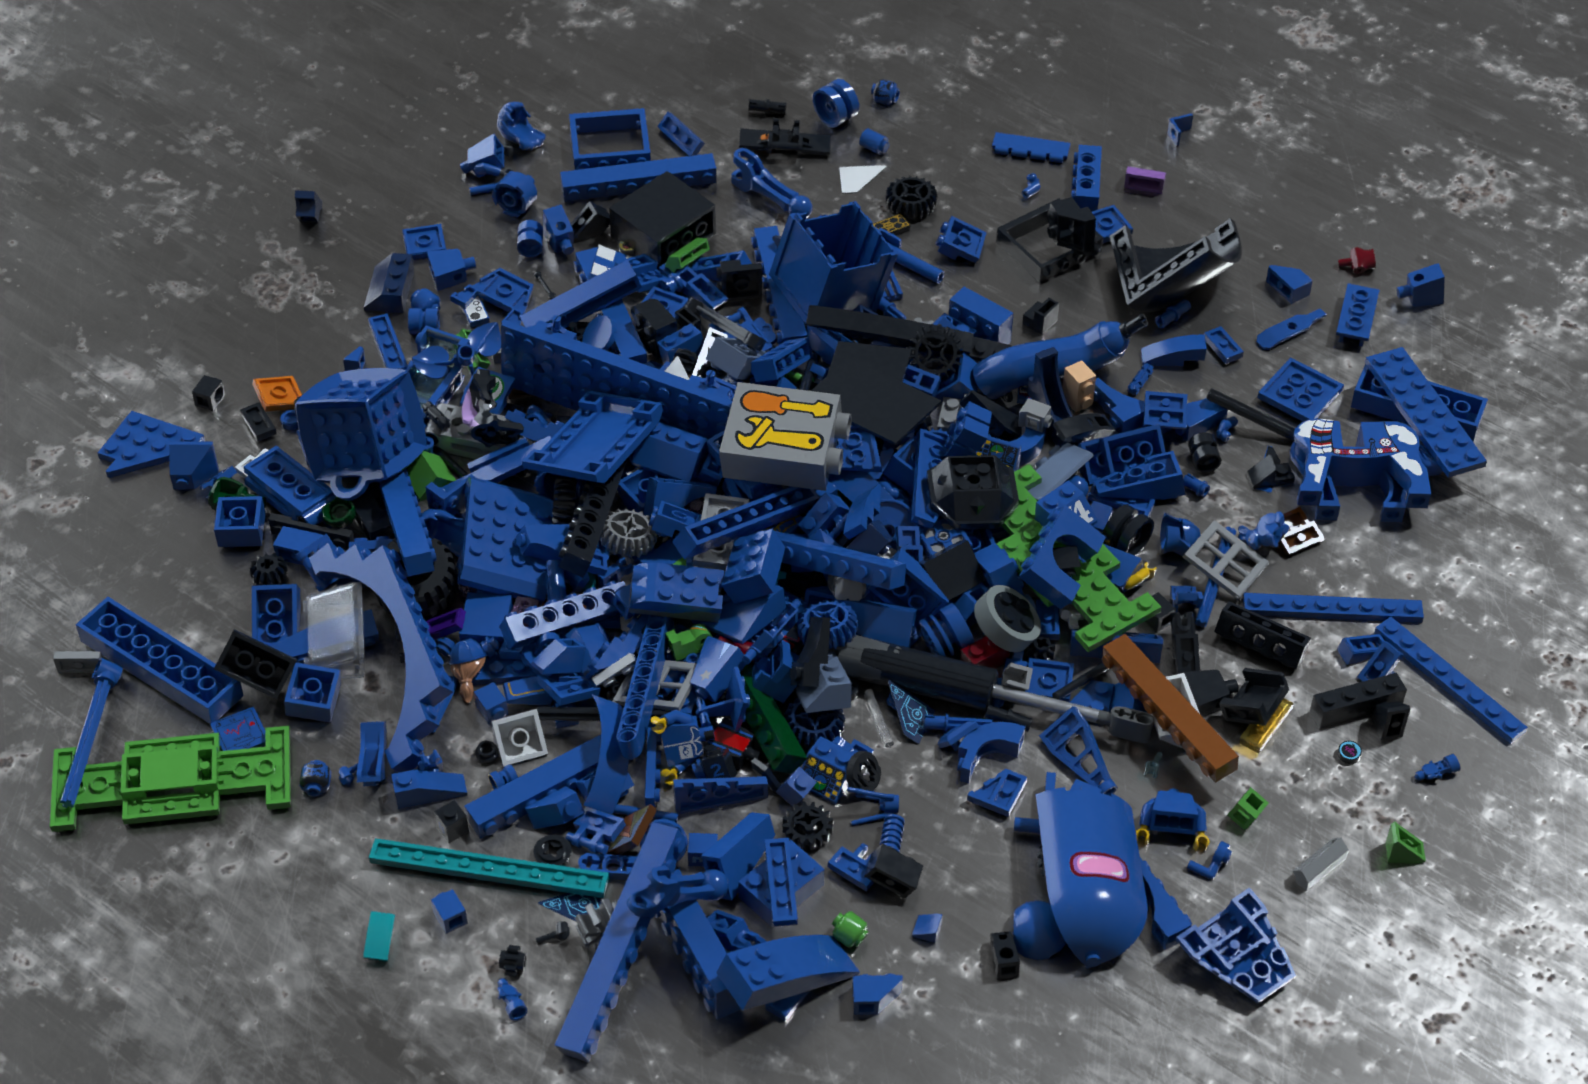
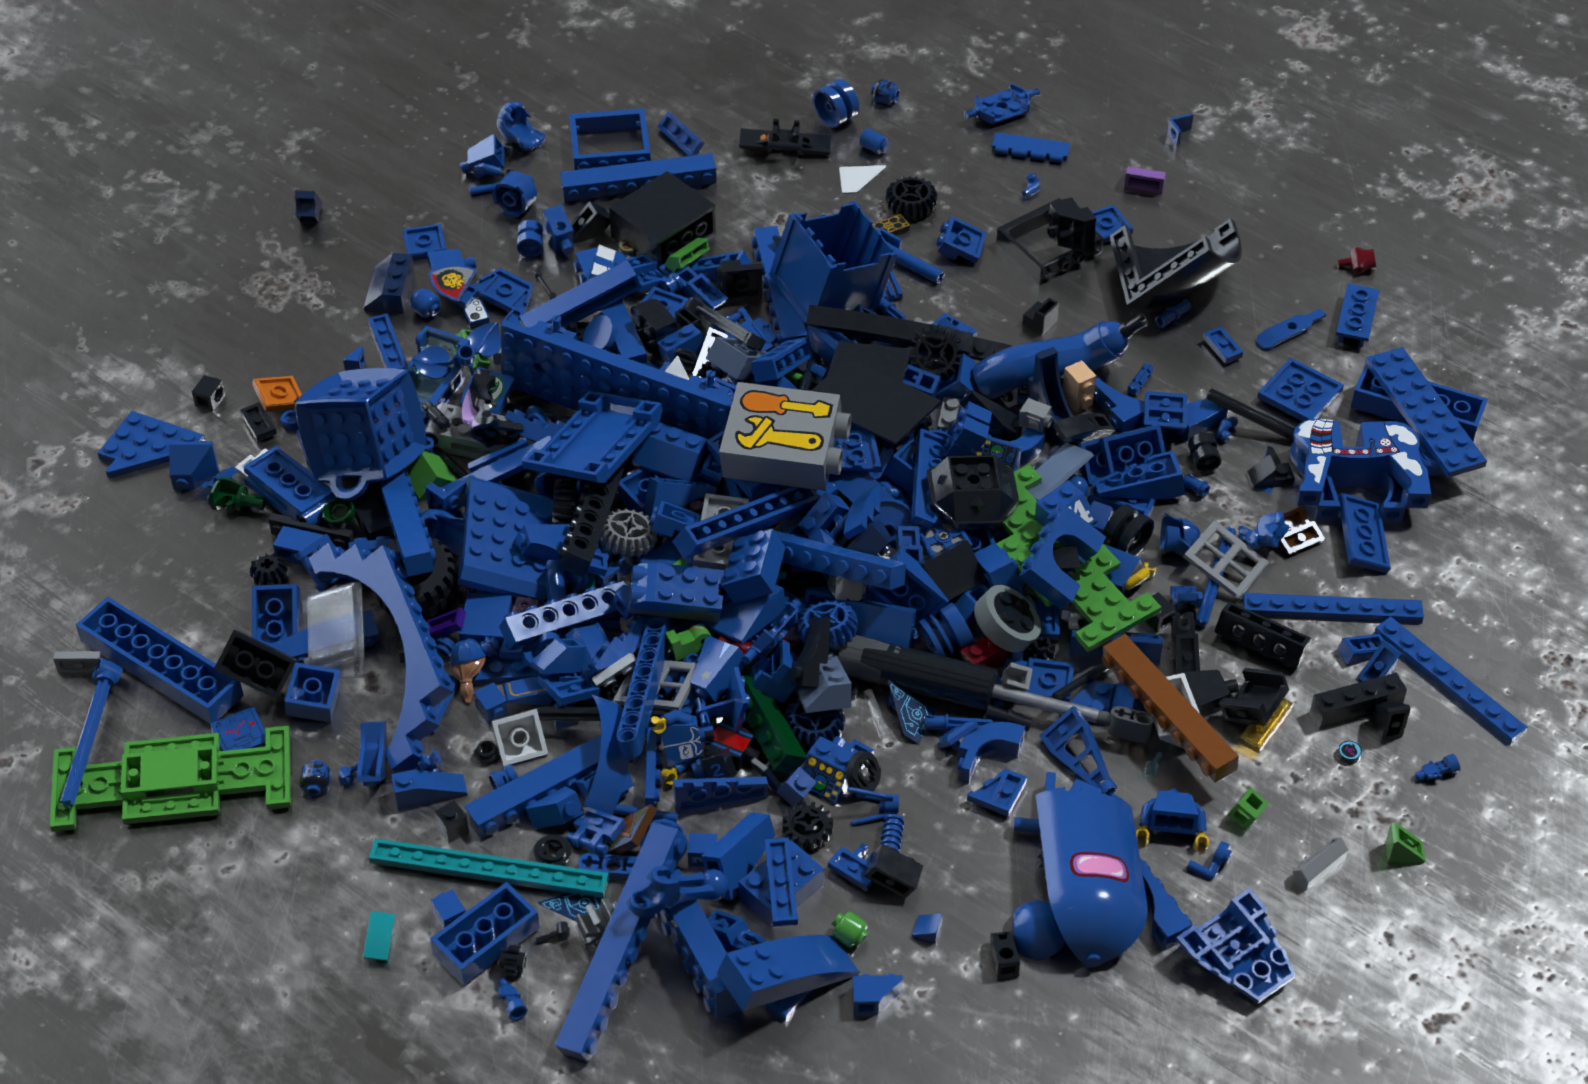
blue brick [214,496,266,547] -> none
blue wheel [408,308,440,335] -> none
blue piece [731,148,813,219] -> none
black pin [748,99,787,114] -> none
blue brick [948,287,1014,344] -> none
blue brick [1071,145,1102,212] -> none
blue slope [1141,334,1207,366] -> none
blue slope [1266,265,1313,304] -> none
blue torso [1396,263,1445,307] -> none
none -> shield [428,265,477,302]
none -> blue brick [430,882,540,985]
none -> blue plate [964,83,1040,124]
none -> blue tile [1338,493,1391,574]

